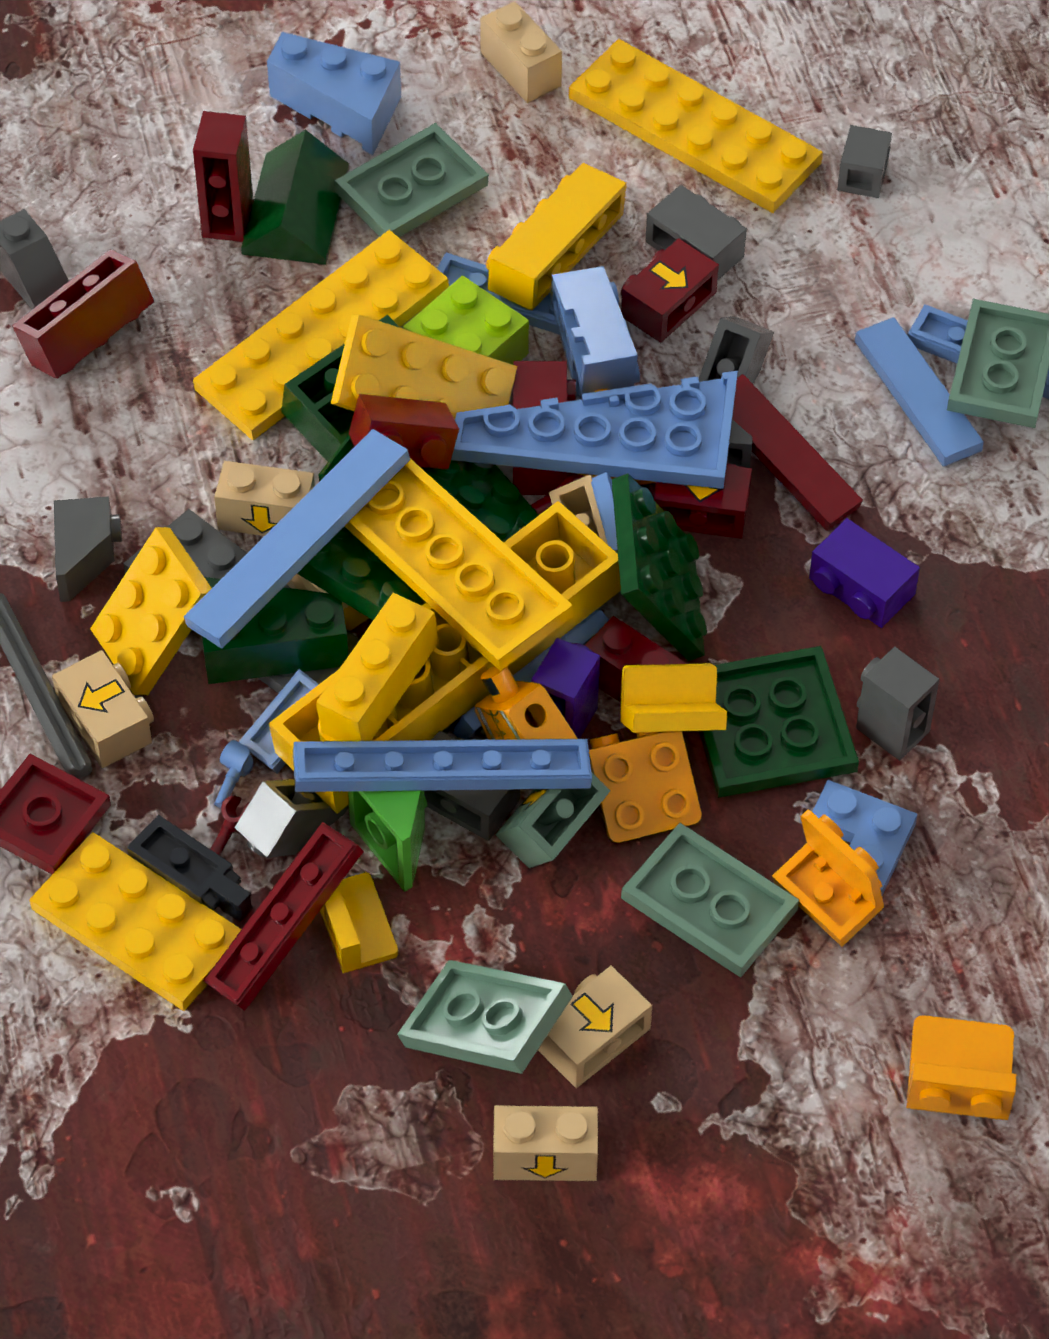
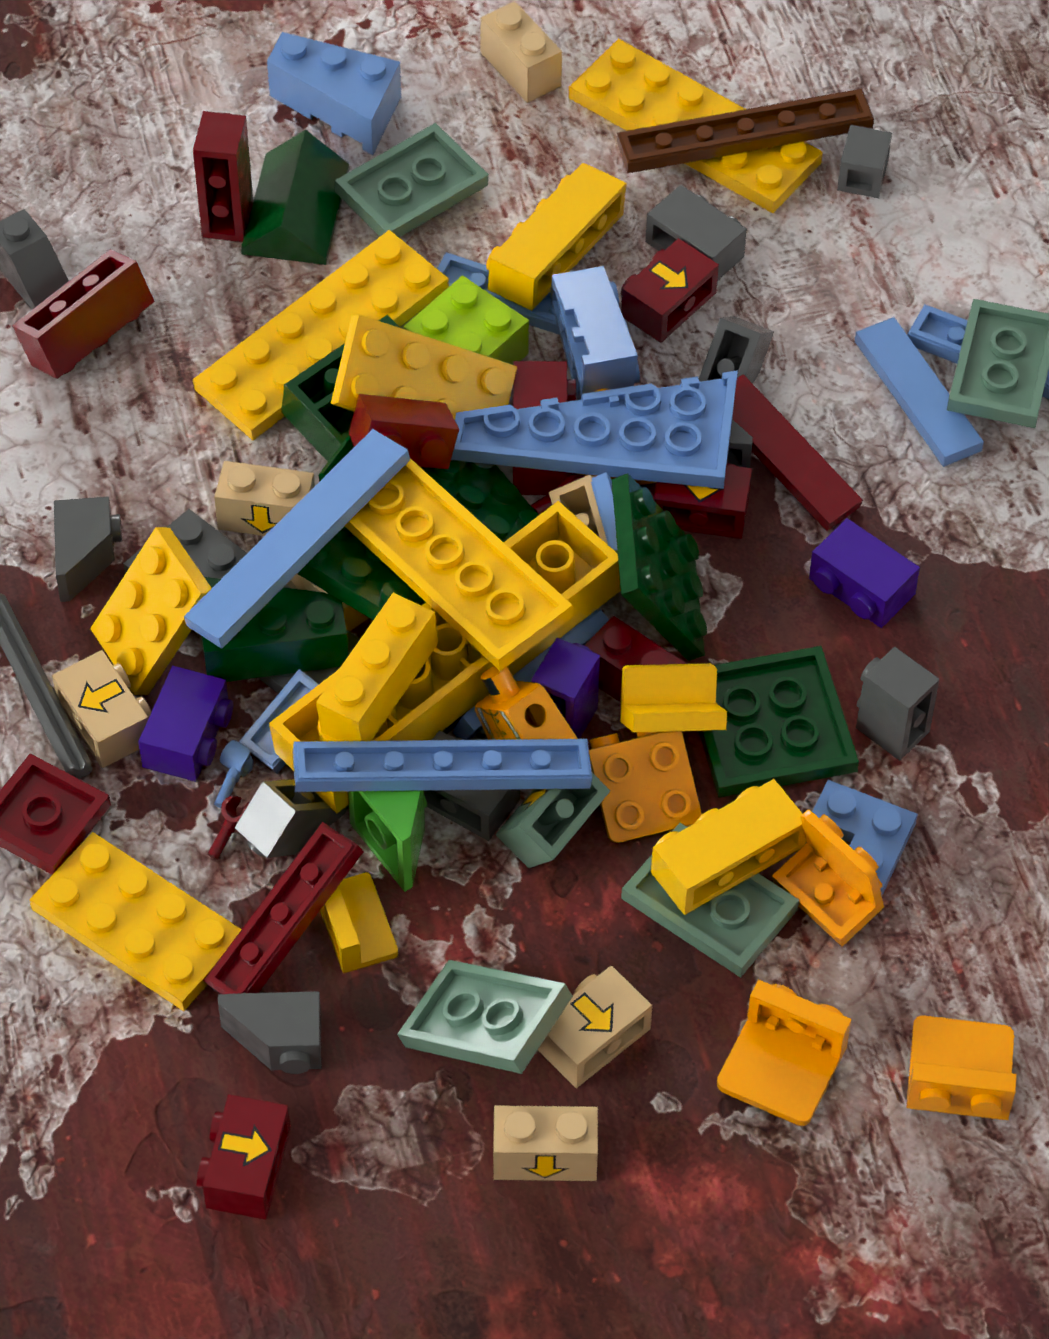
black hinge [126,815,253,922] -> none
none -> dark purple brick [138,665,233,782]
none -> dark red brick [197,1094,291,1220]
none -> dark grey slope [218,991,322,1074]
none -> reddish brown tile [617,88,874,174]
none -> yellow brick [651,779,806,915]
none -> light orange bracket [717,979,852,1126]

